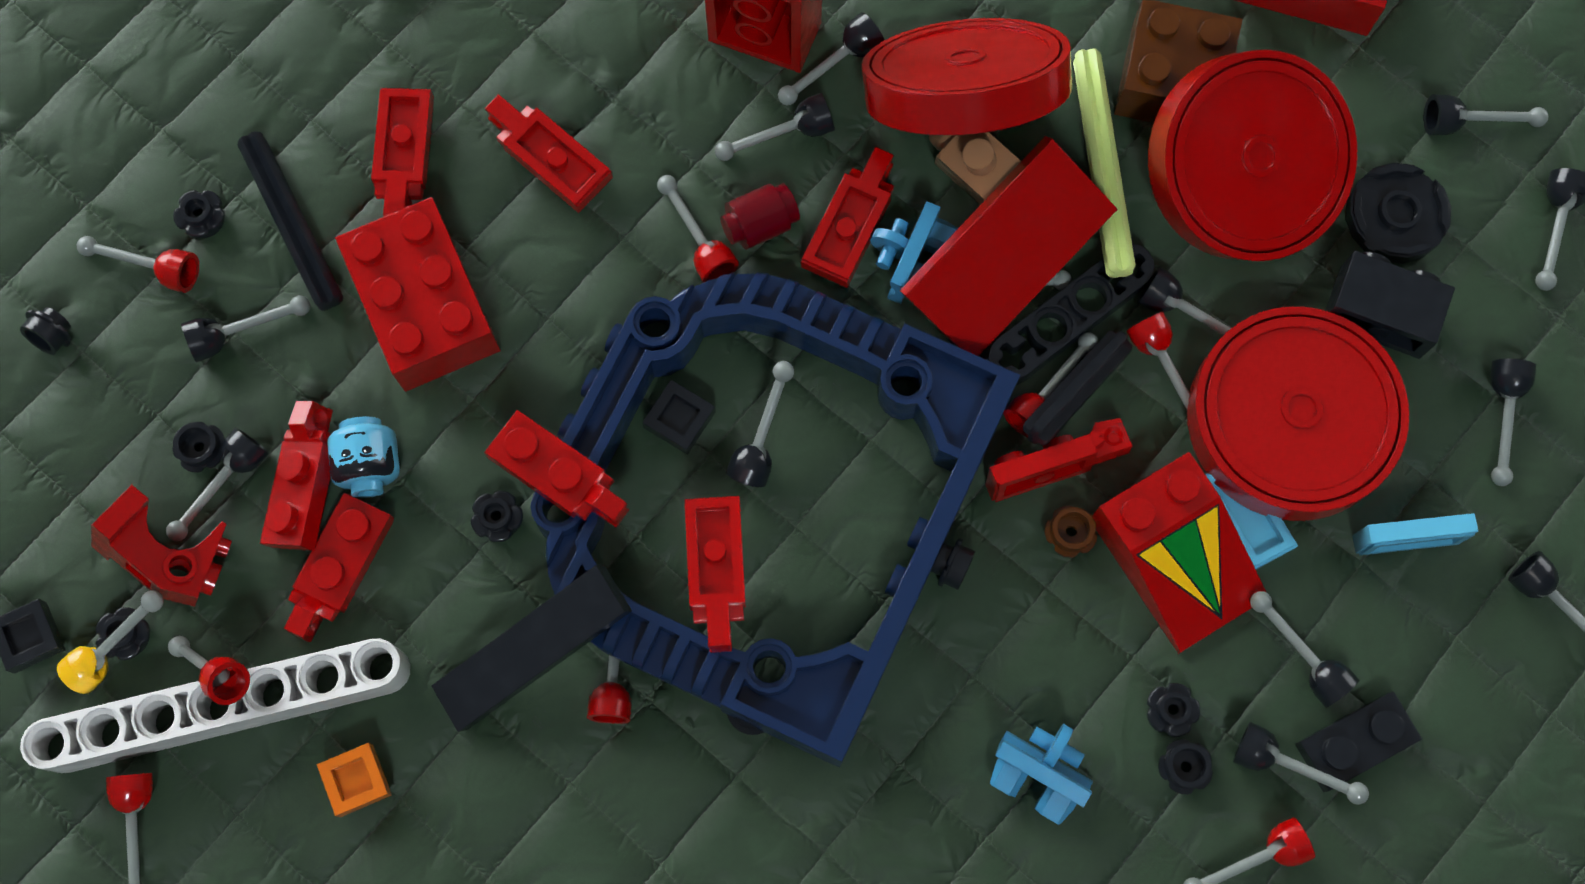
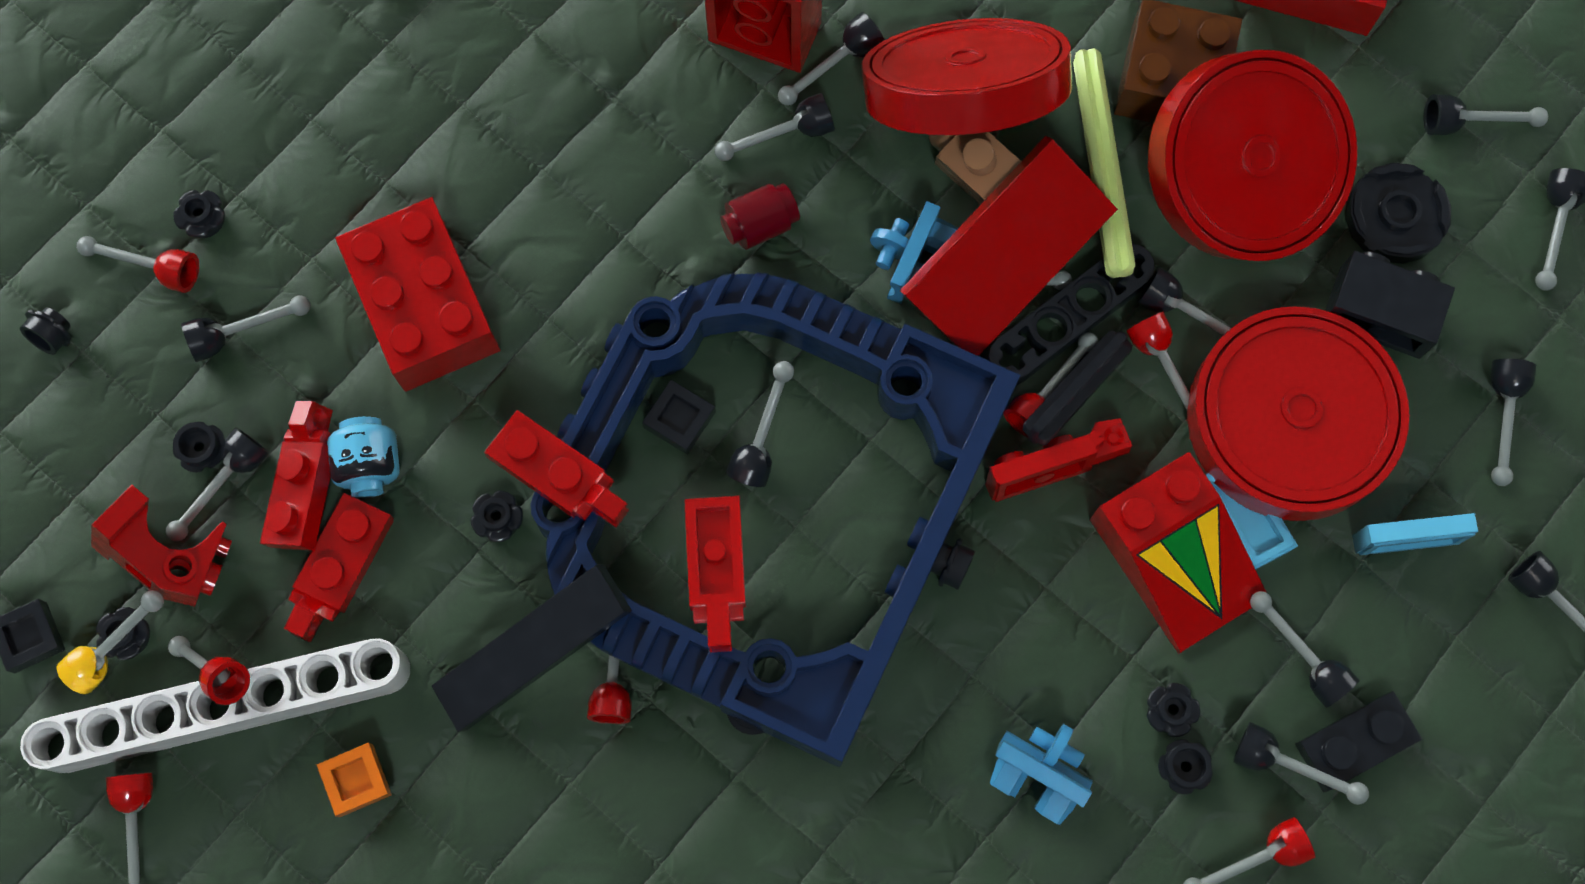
black axle [237,131,343,311] -> none
red hinge [371,88,434,216] -> none
red hinge [485,94,613,213] -> none
hinge [657,175,739,283] -> none
red hinge [801,147,894,288] -> none
reddish brown plate [1045,505,1097,558] -> none

